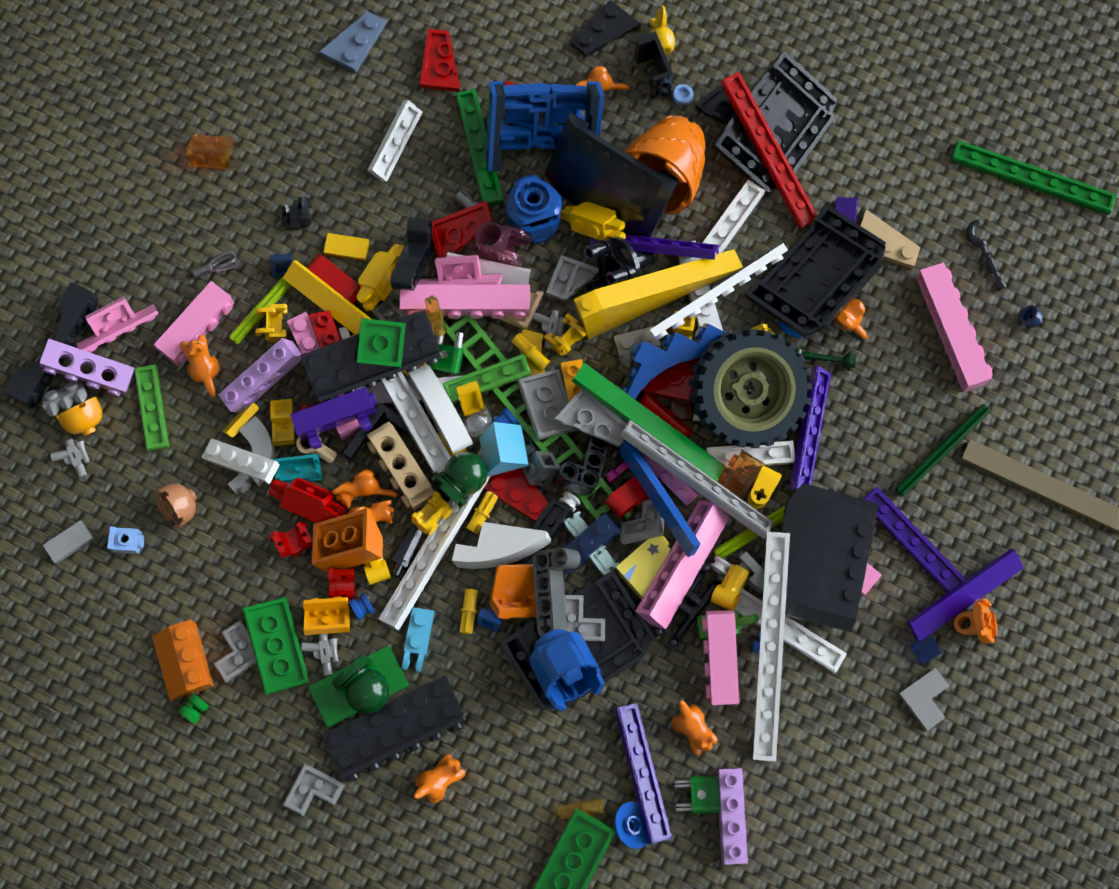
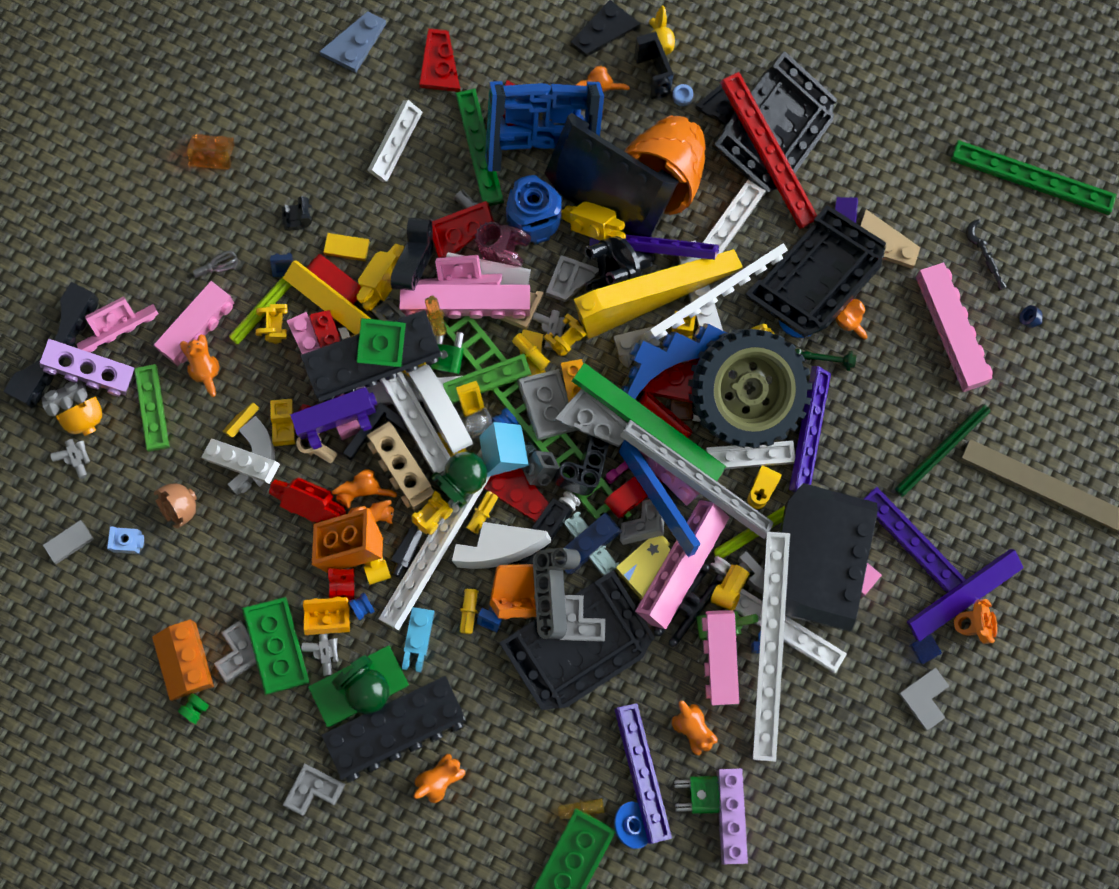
lavender brick [218,338,302,413] -> none
red piece [268,522,312,559] -> none
teal hinge [273,454,322,483] -> none
blue piece [529,629,605,711] -> none
clear orange bracket [717,450,764,499] -> none

